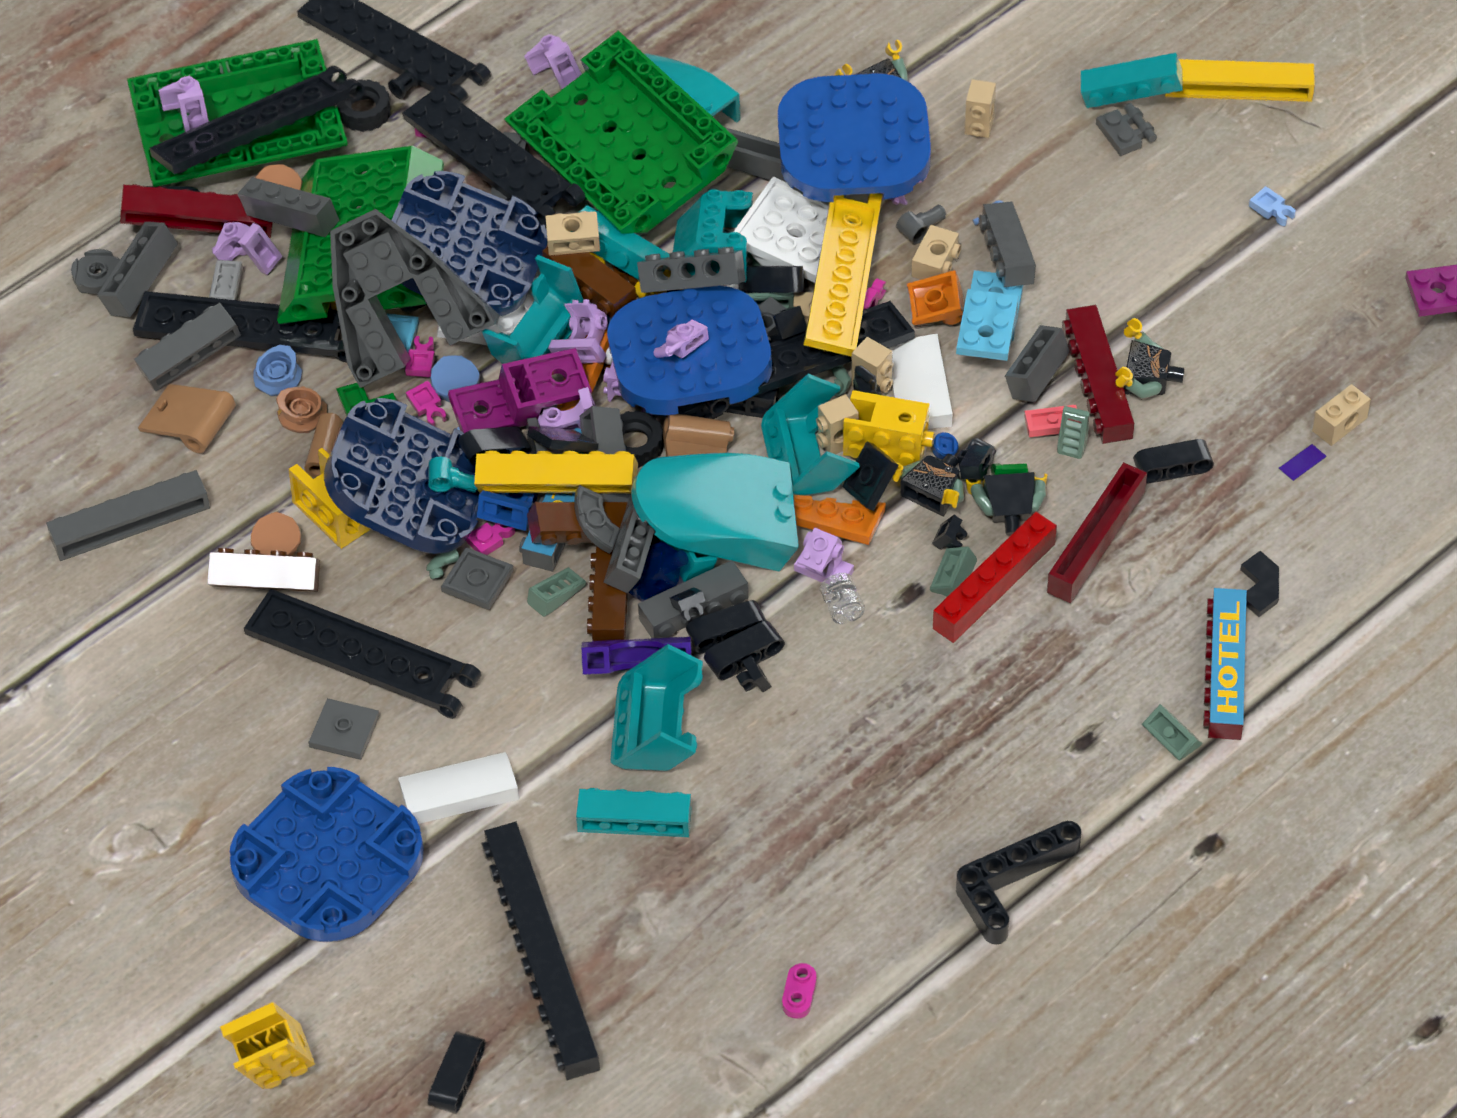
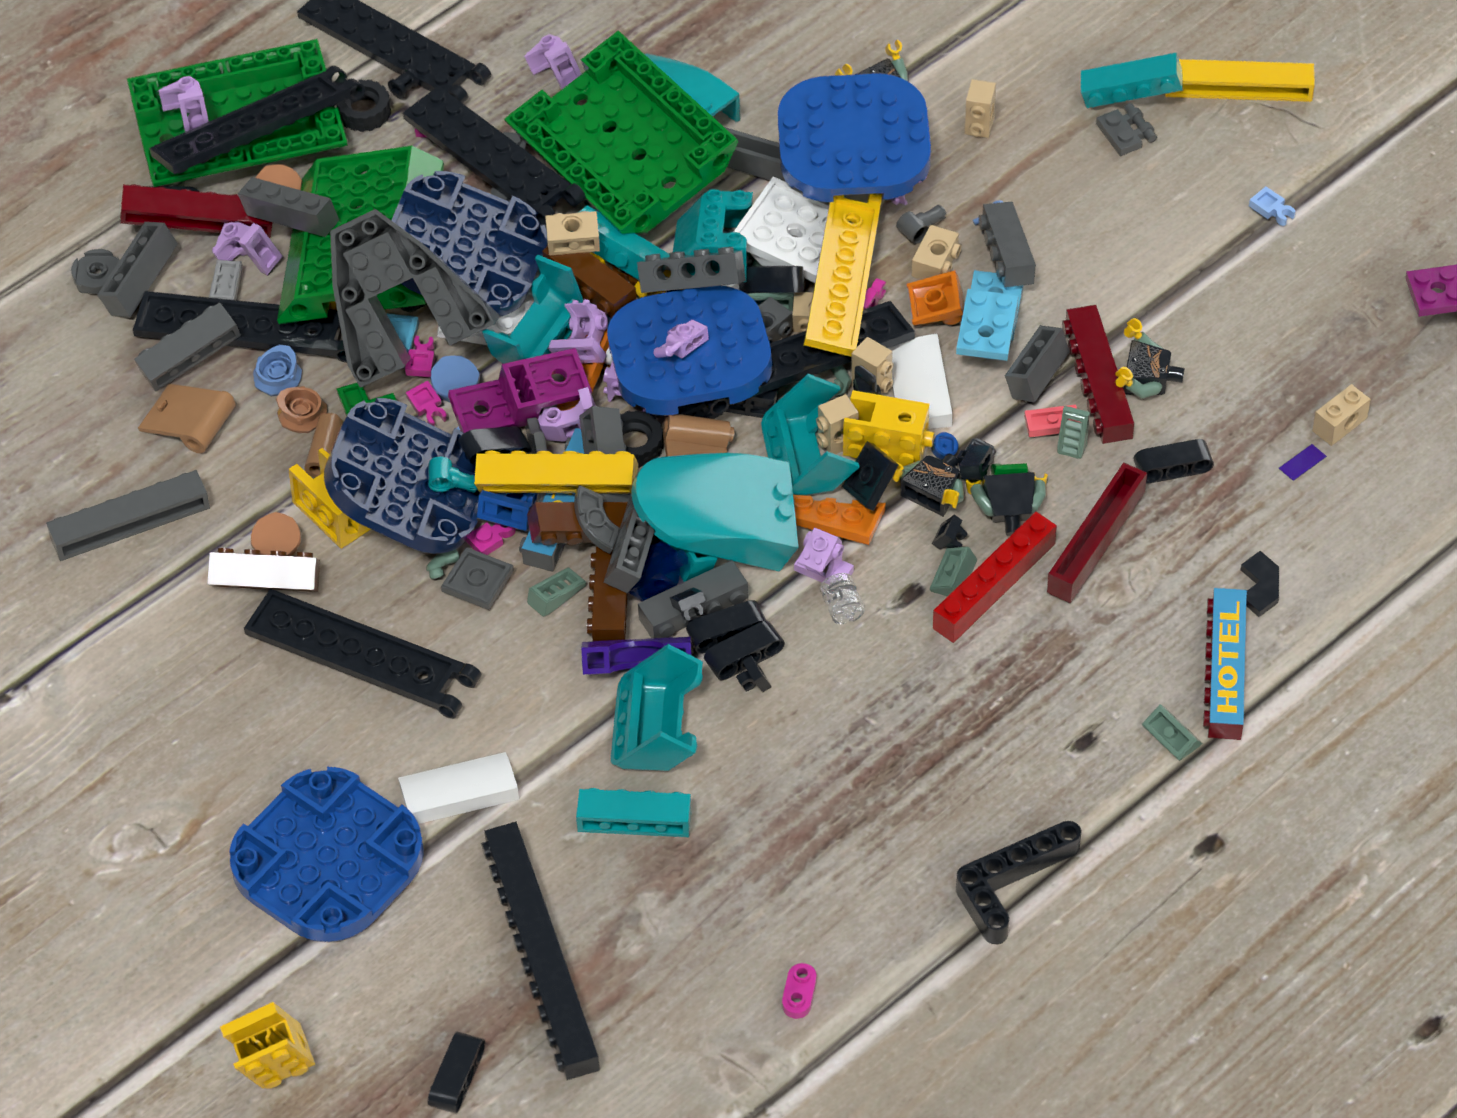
dark grey plate [308,698,380,760] -> none
black tile [527,426,599,453] -> none
black panel [770,306,807,342] -> none

